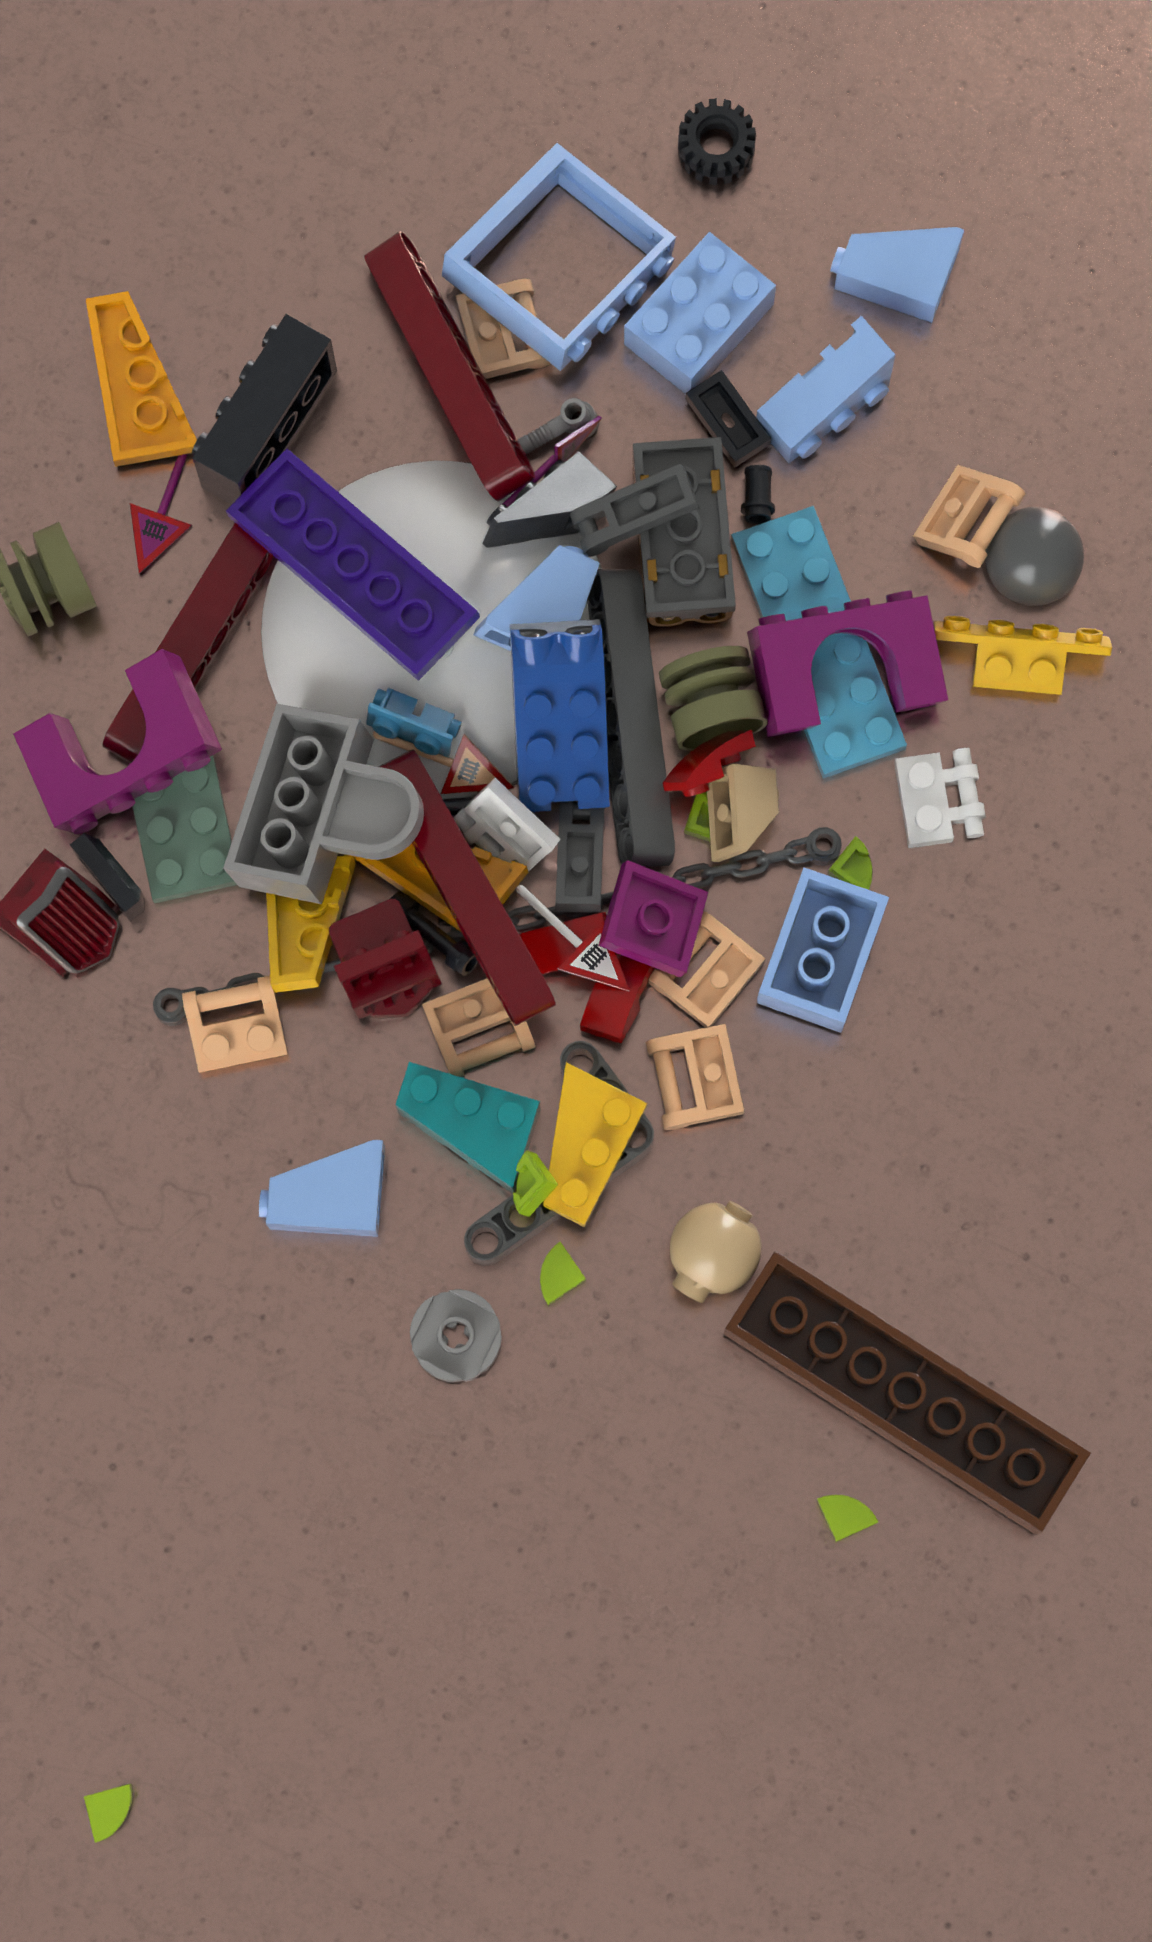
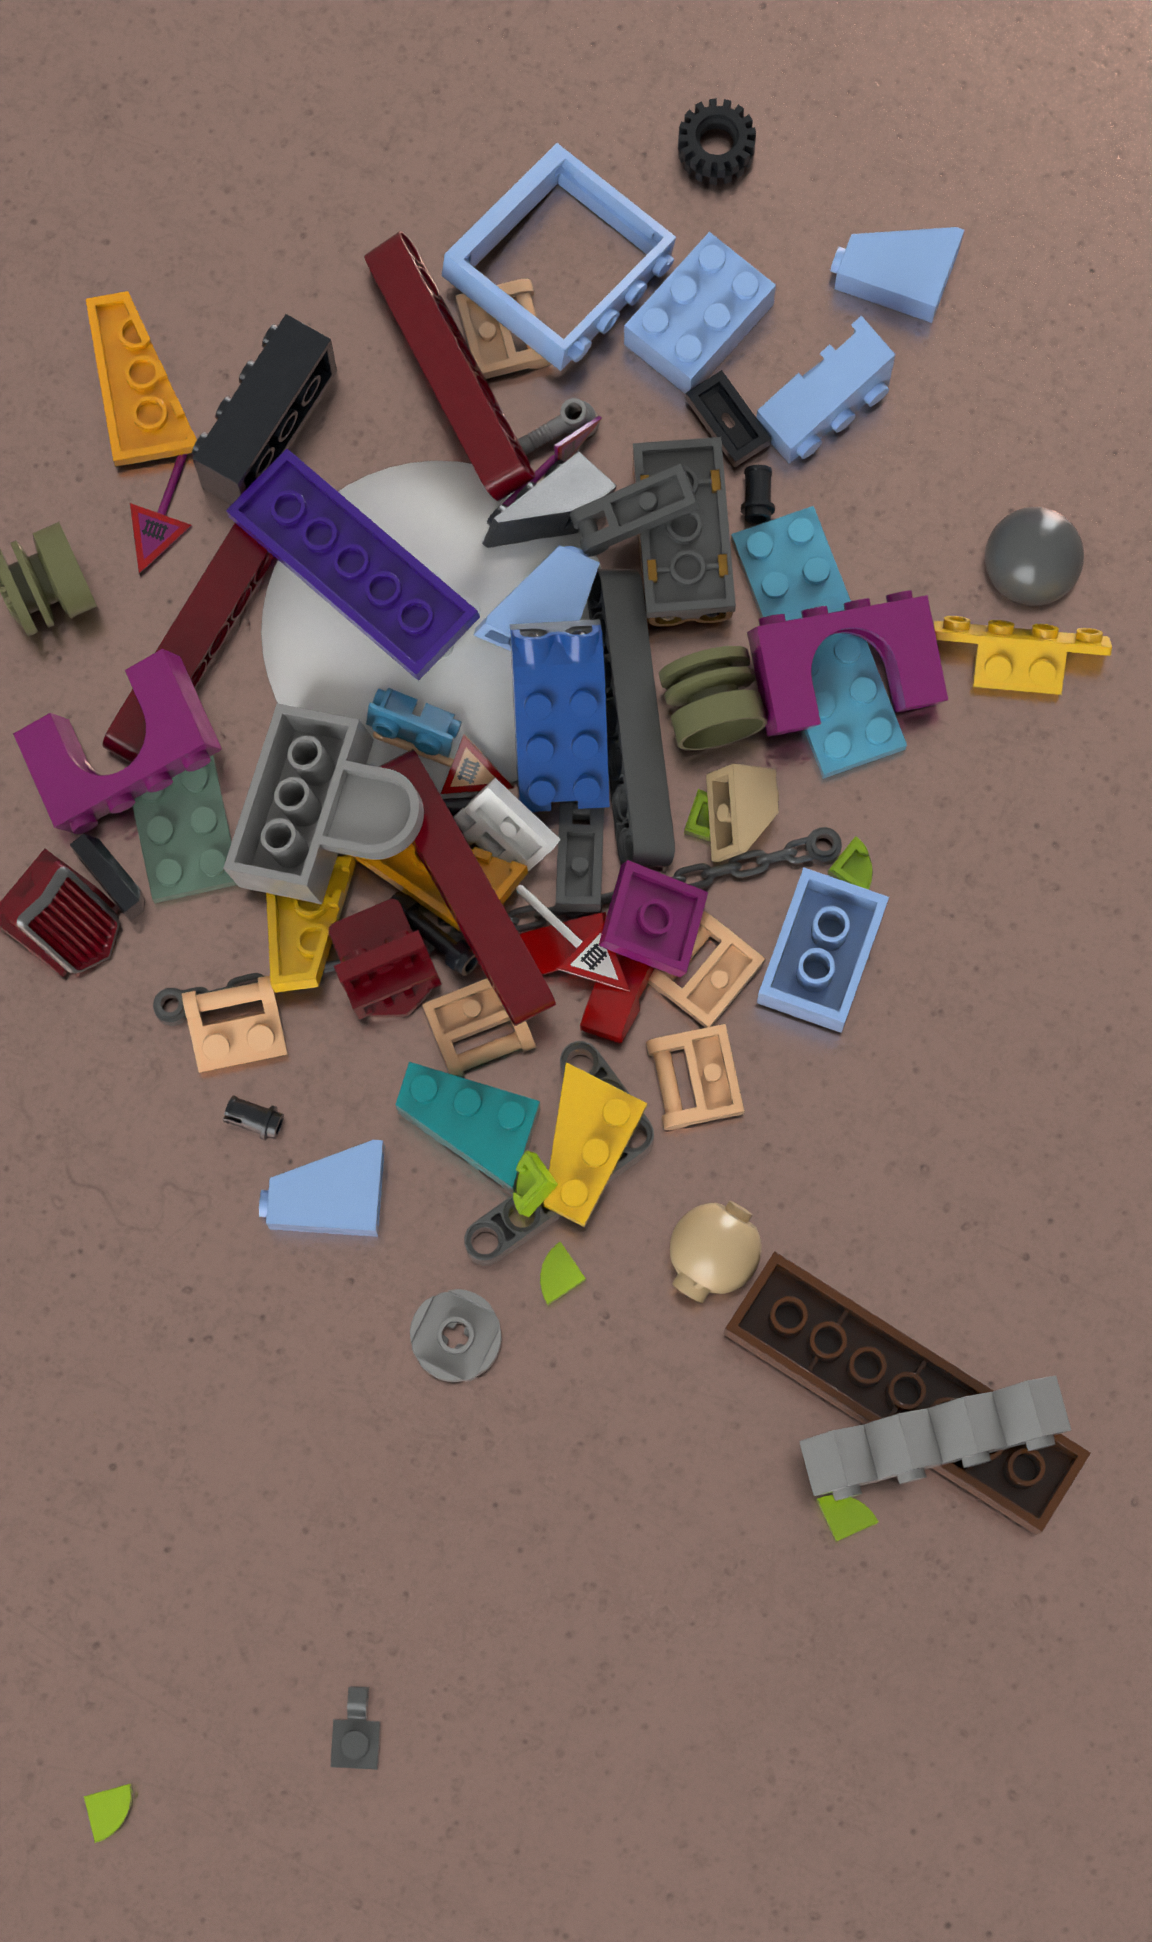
red slope [662,730,756,797] -> none
white plate [894,748,986,848] -> none
light nougat plate [913,465,1025,568] -> none
none -> black pin [223,1095,284,1140]
none -> dark grey plate [330,1686,381,1770]
none -> light grey brick [799,1375,1071,1501]

